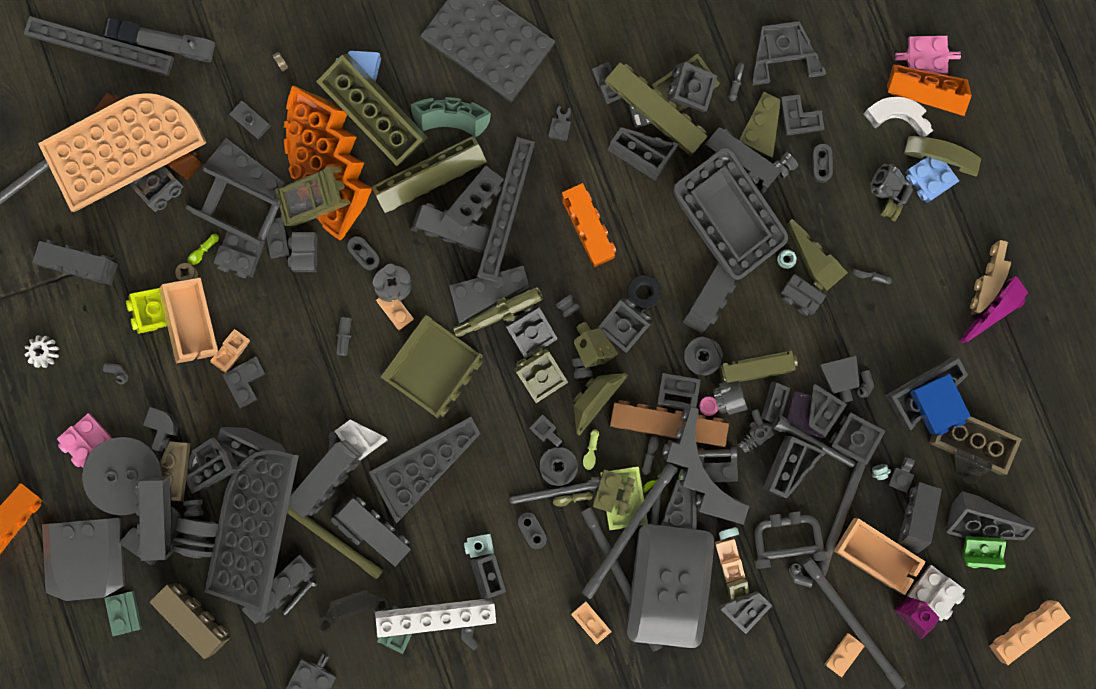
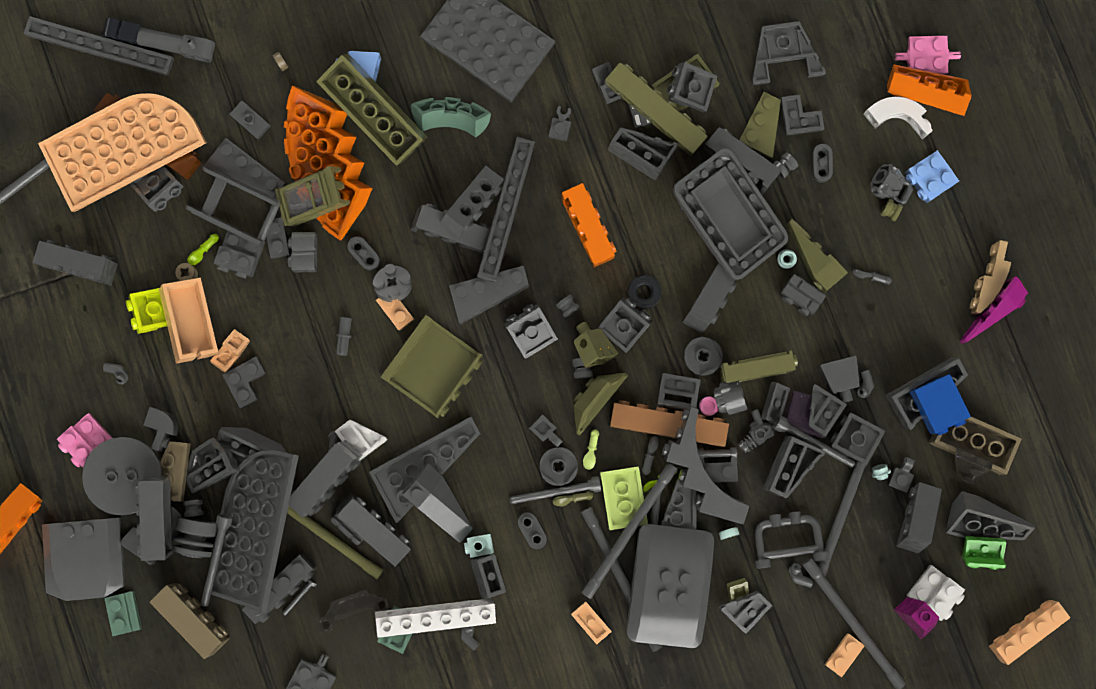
white gear [24,335,59,368] -> none
olive brick [372,136,487,213] -> none
olive piece [453,287,543,337] -> none
plate [514,348,568,403] -> none
olive plate [592,469,635,517] -> none
light nougat slope [715,537,745,582] -> none
dark grey piece [728,62,744,101] -> none
light nougat piece [834,518,925,595] -> none
olive slope [904,136,981,176] -> none
none -> dark grey piece [201,514,233,607]
none -> dark grey wedge [402,463,473,543]

